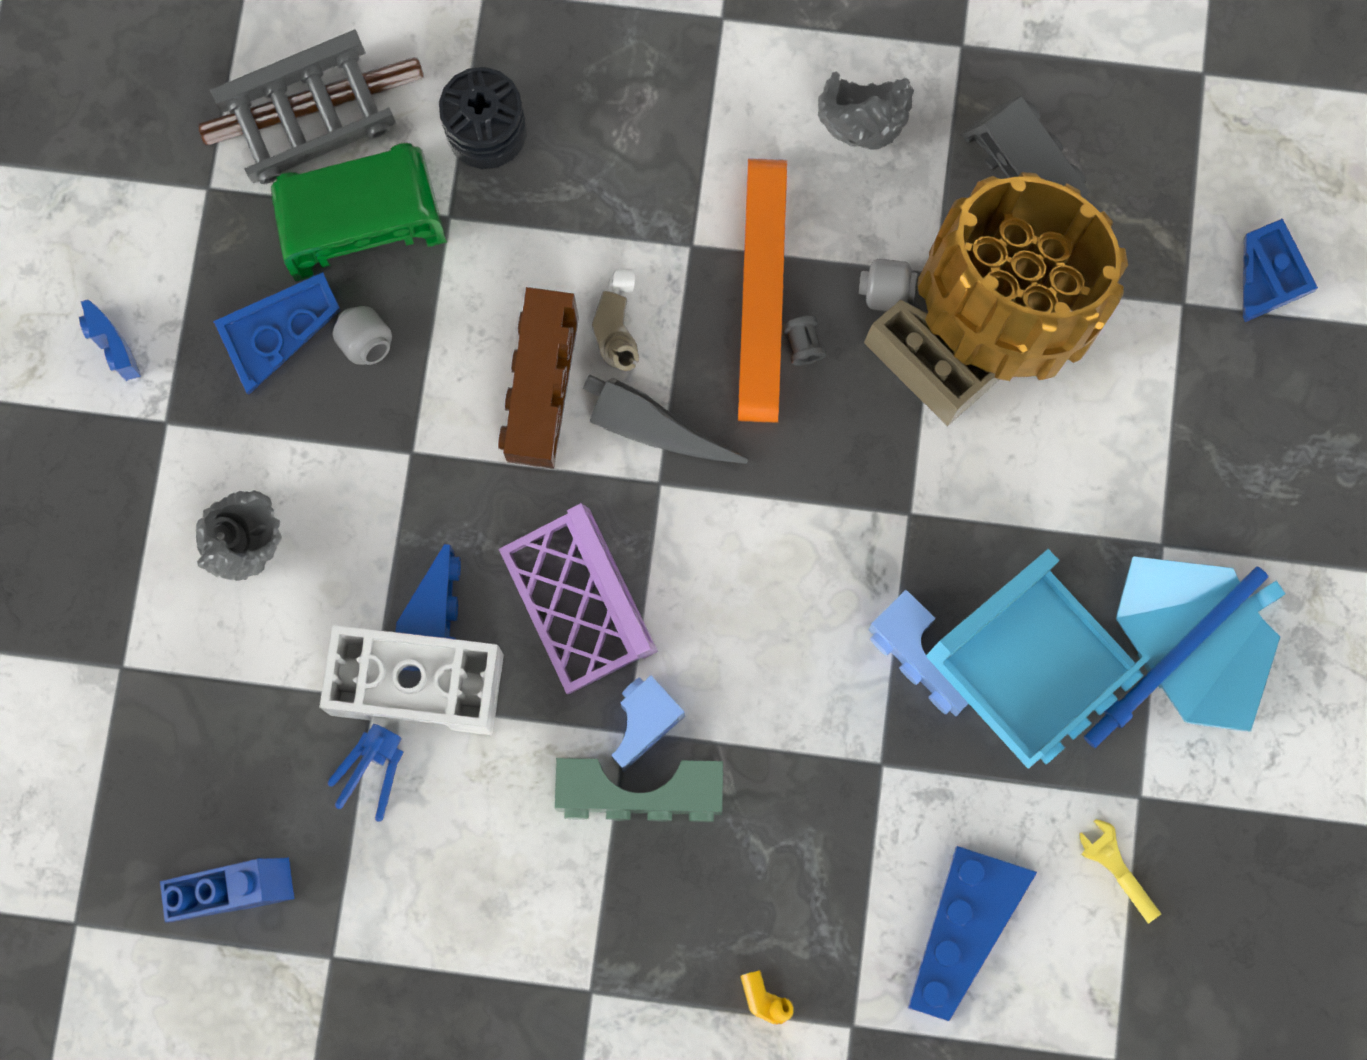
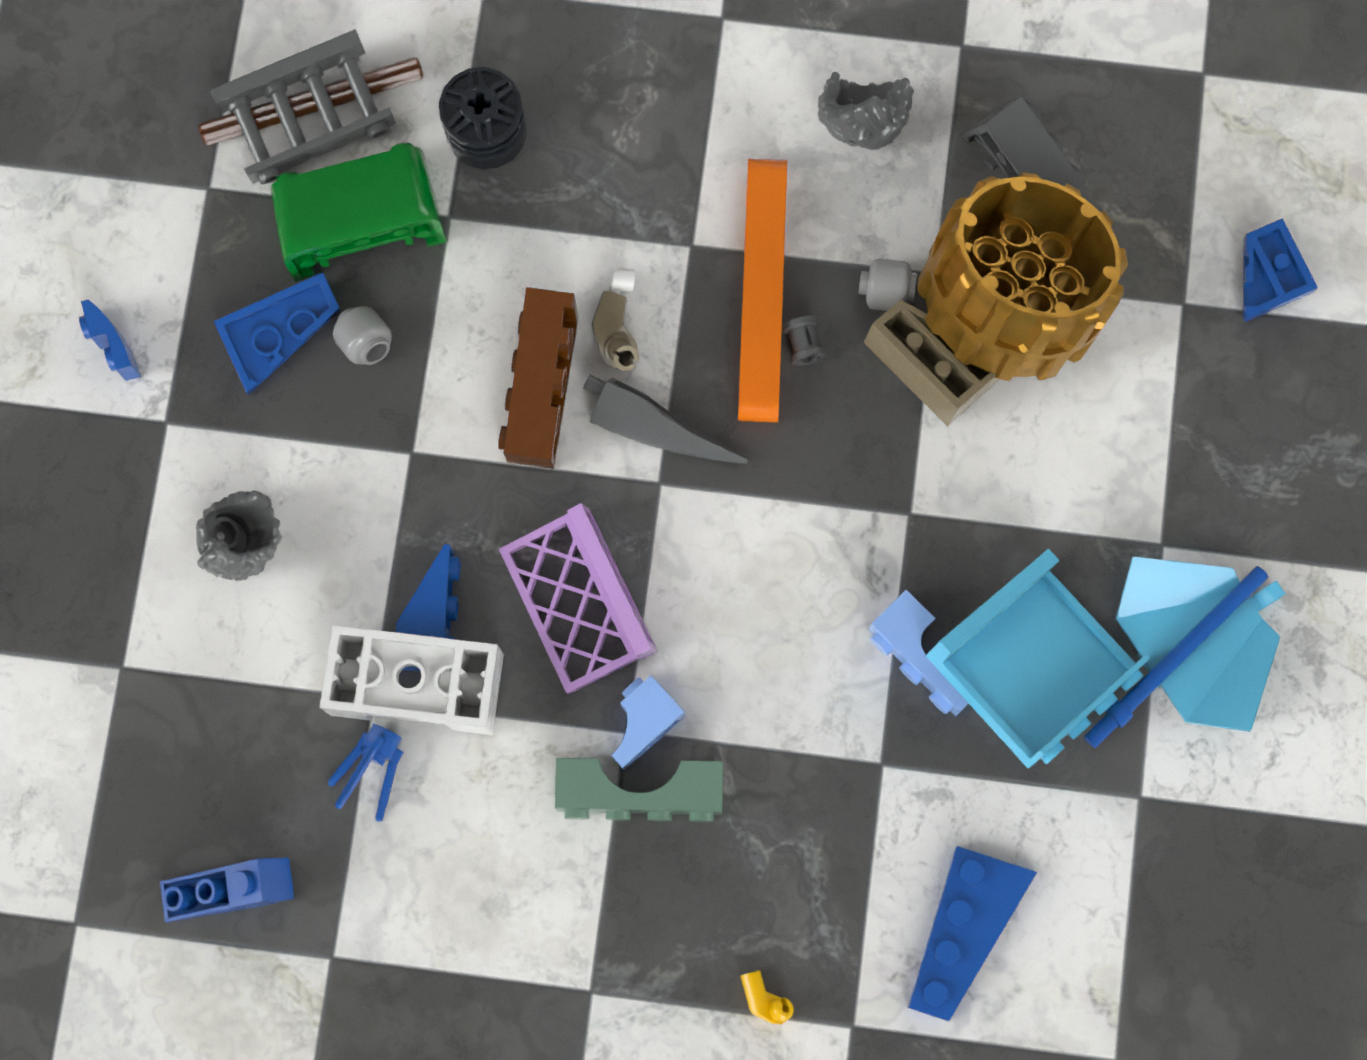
light yellow piece [1079,819,1161,924] -> none

